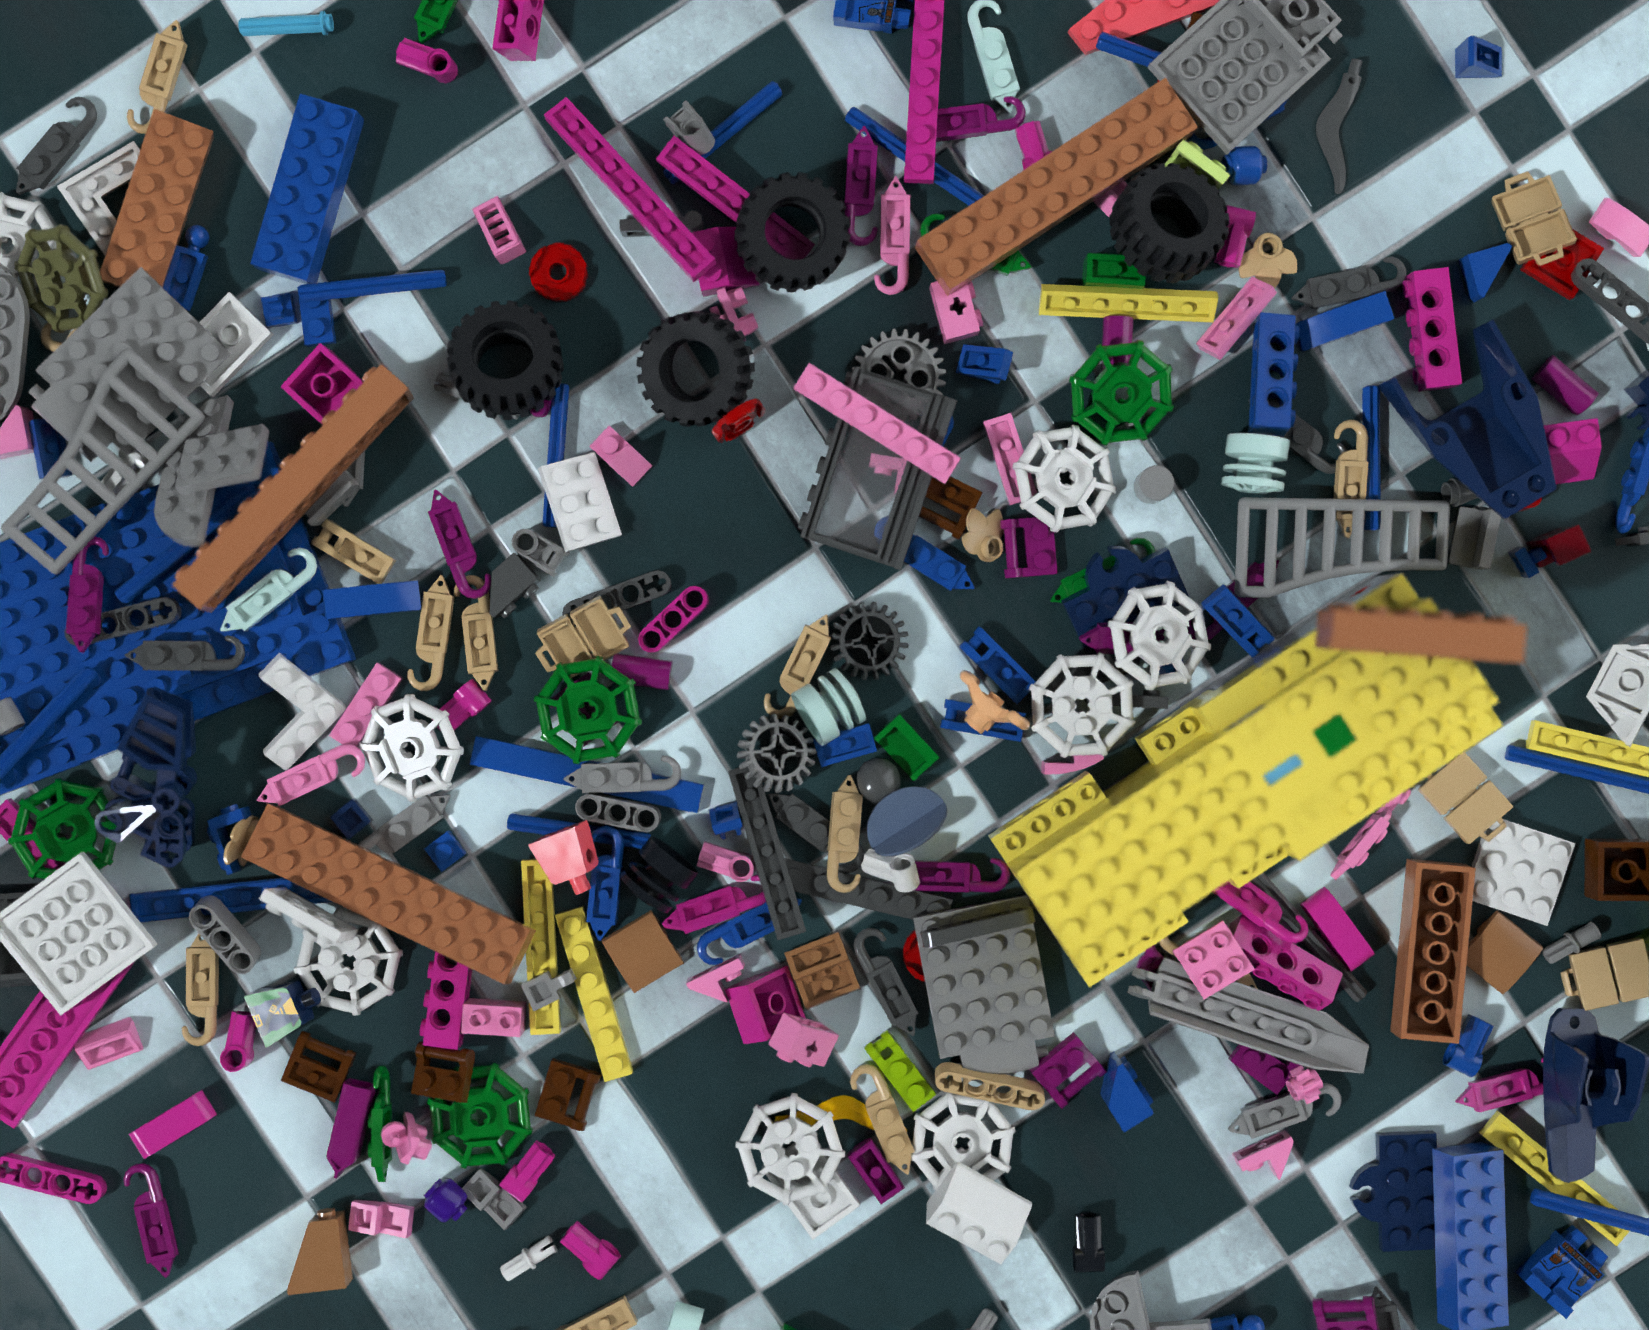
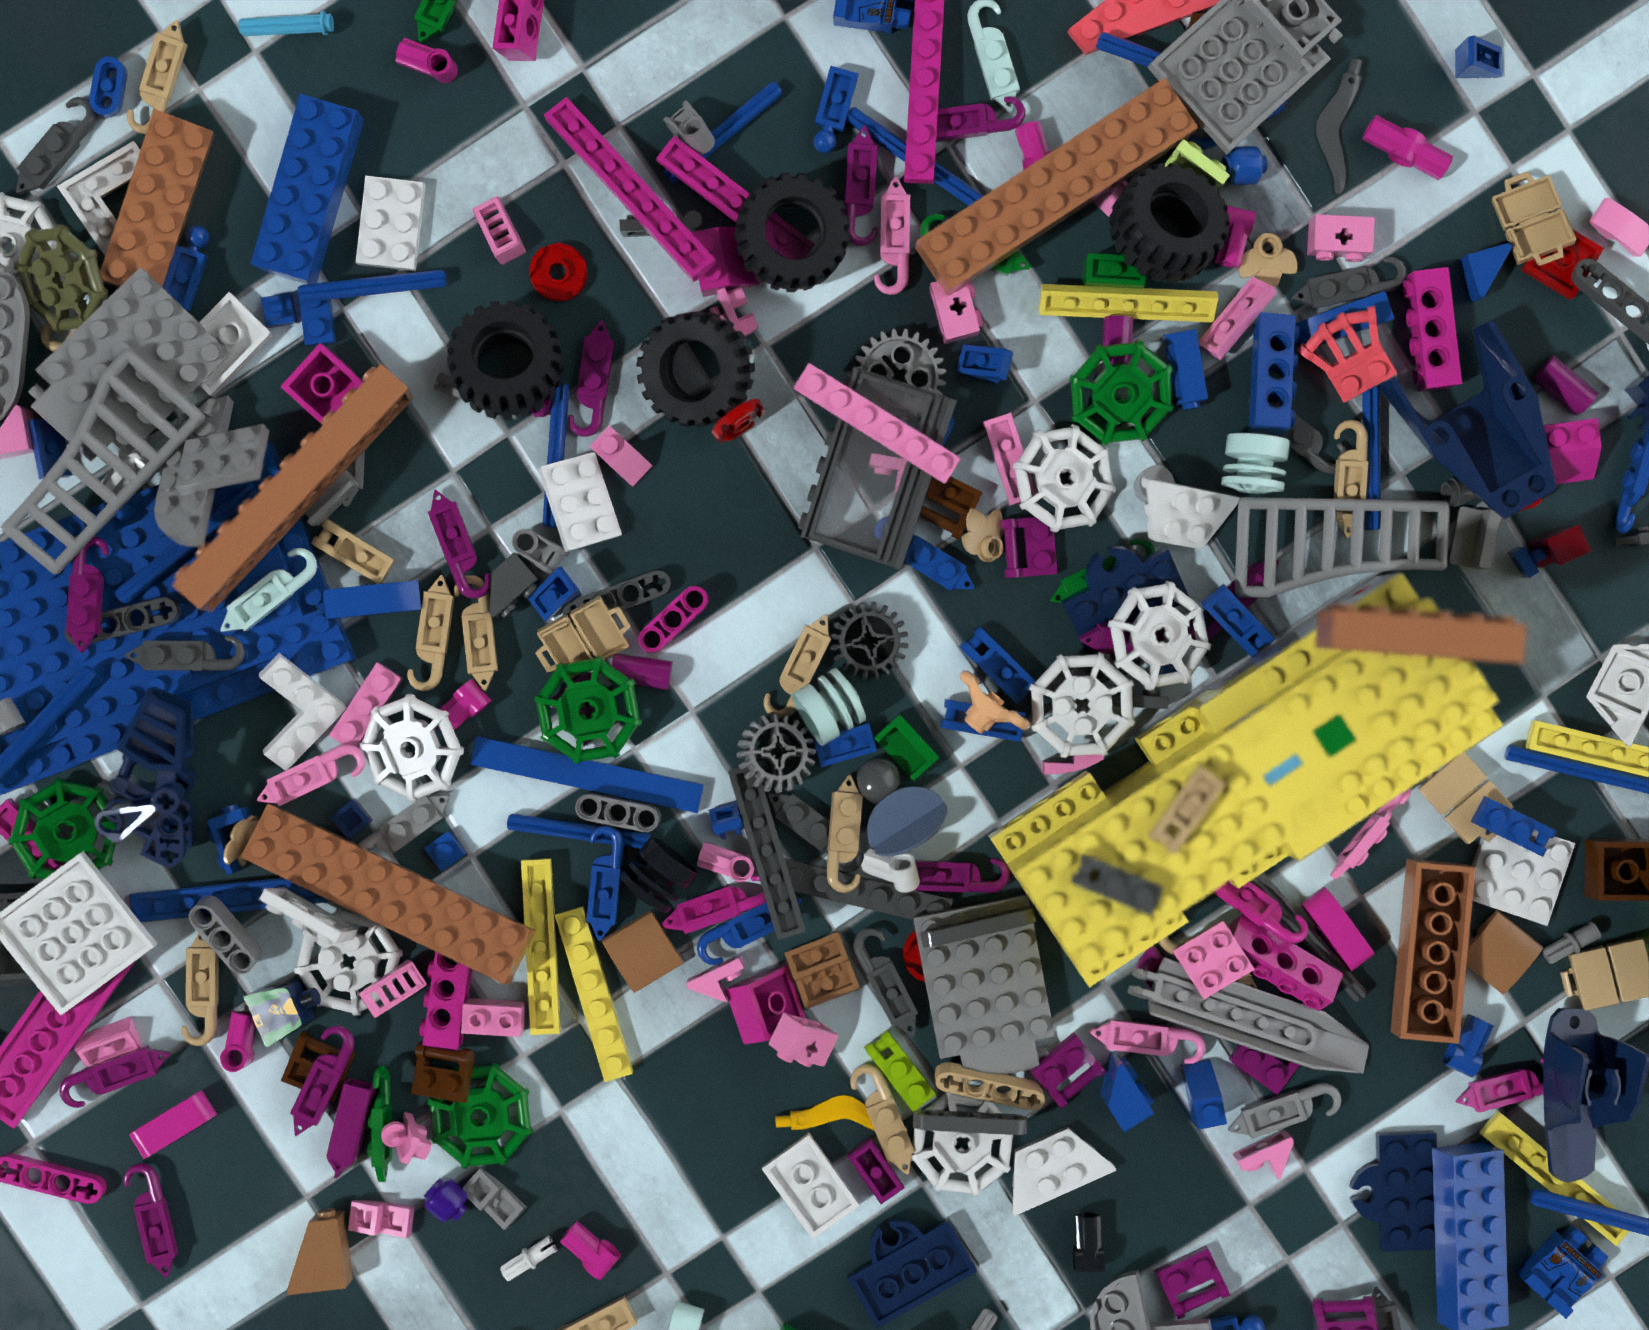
dark pink piece [499,1140,556,1203] -> none
light grey plate [521,968,577,1011] -> none
coral torso [529,820,599,895] -> none
reddish brown plate [535,1058,601,1131] -> none
light grey plate [563,756,682,793] -> none
white plate [735,1093,845,1206] -> none
white slope [926,1161,1032,1264] -> none
bright pink gear [1286,1065,1323,1104] -> none
none -> magenta plate [59,1045,171,1108]
none -> blue plate [89,56,128,118]
none -> magenta plate [290,1025,355,1136]
none -> white plate [356,175,426,271]
none -> bright pink slope [358,960,427,1018]
none -> blue slope [527,566,582,621]
none -> magenta plate [568,320,615,437]
none -> blue plate [813,65,859,154]
none -> dark blue plate [847,1218,977,1329]
none -> dark grey beam [913,1110,1028,1135]
none -> white wing [1012,1126,1117,1216]
none -> dark grey plate [1070,853,1163,916]
none -> bright pink plate [1089,1018,1206,1064]
none -> white wing [1141,477,1240,549]
none -> tan plate [1147,765,1226,855]
none -> magenta plate [1154,1245,1230,1320]
none -> blue window [1159,329,1208,411]
none -> blue slope [1181,1059,1227,1130]
none -> coral plate [1297,306,1397,403]
none -> bright pink brick [1307,214,1375,262]
none -> dark pink piece [1362,115,1453,181]
none -> blue plate [1470,796,1557,857]

